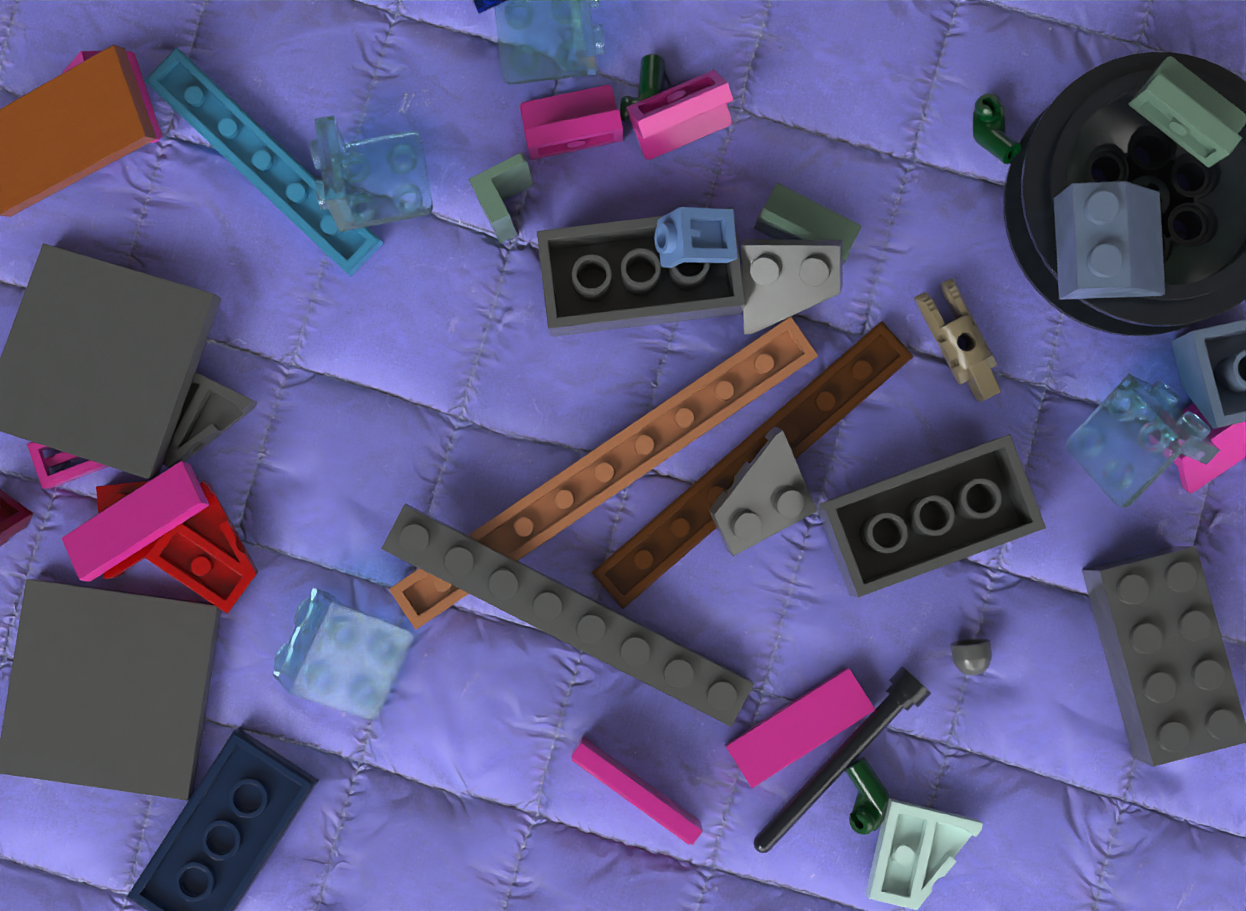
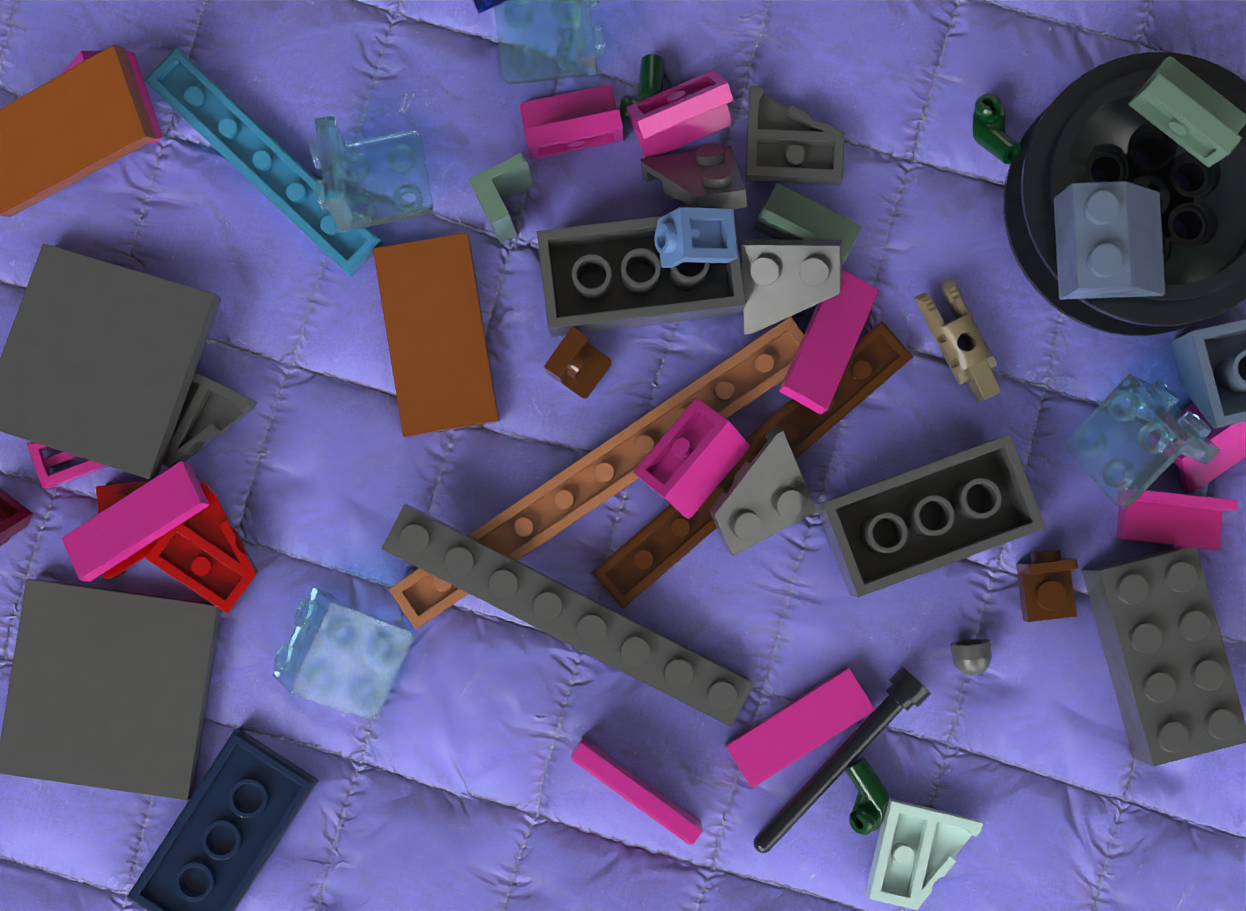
none -> dark orange tile [373,233,500,438]
none -> reddish brown bracket [543,326,612,399]
none -> dark pink panel [633,398,750,519]
none -> dark grey wing [640,144,747,209]
none -> dark grey wing [745,86,844,185]
none -> dark pink tile [779,269,879,415]
none -> reddish brown bracket [1016,550,1078,622]
none -> dark pink panel [1116,490,1238,550]

